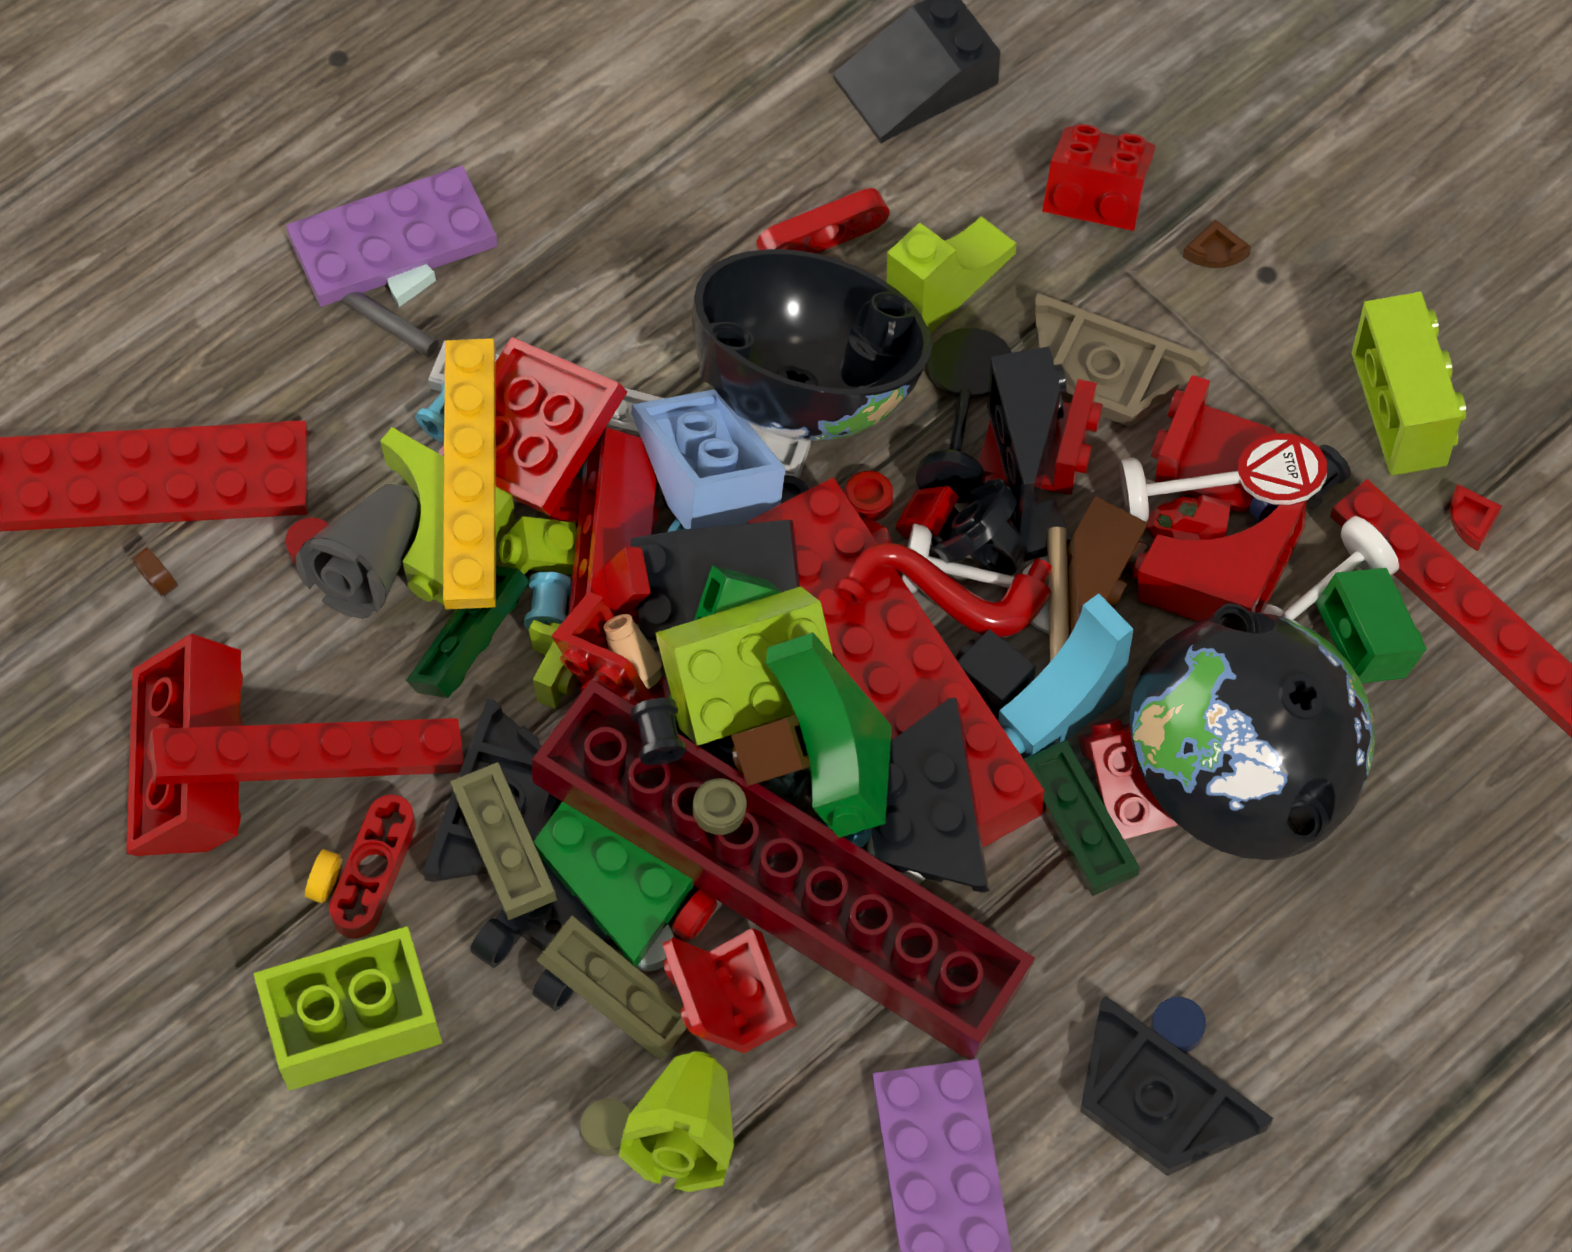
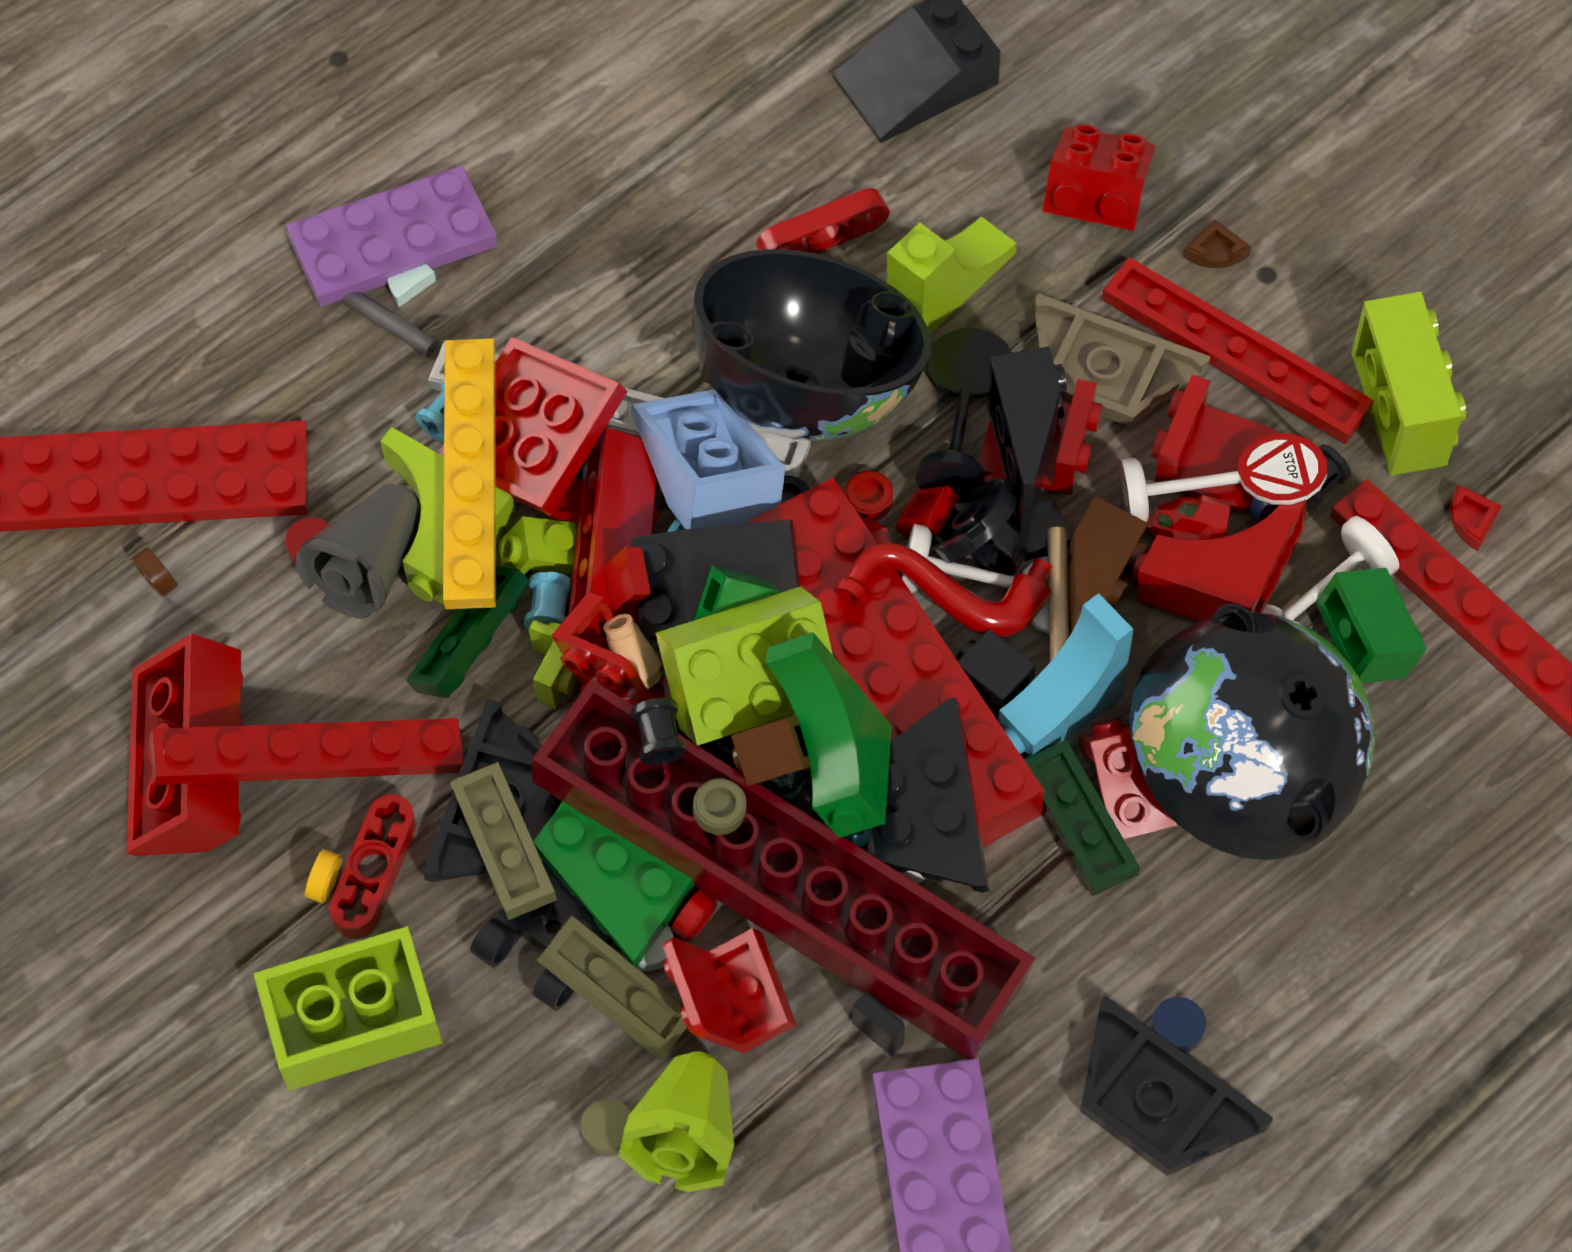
none -> black tile [852,992,905,1057]
none -> red plate [1102,257,1374,445]

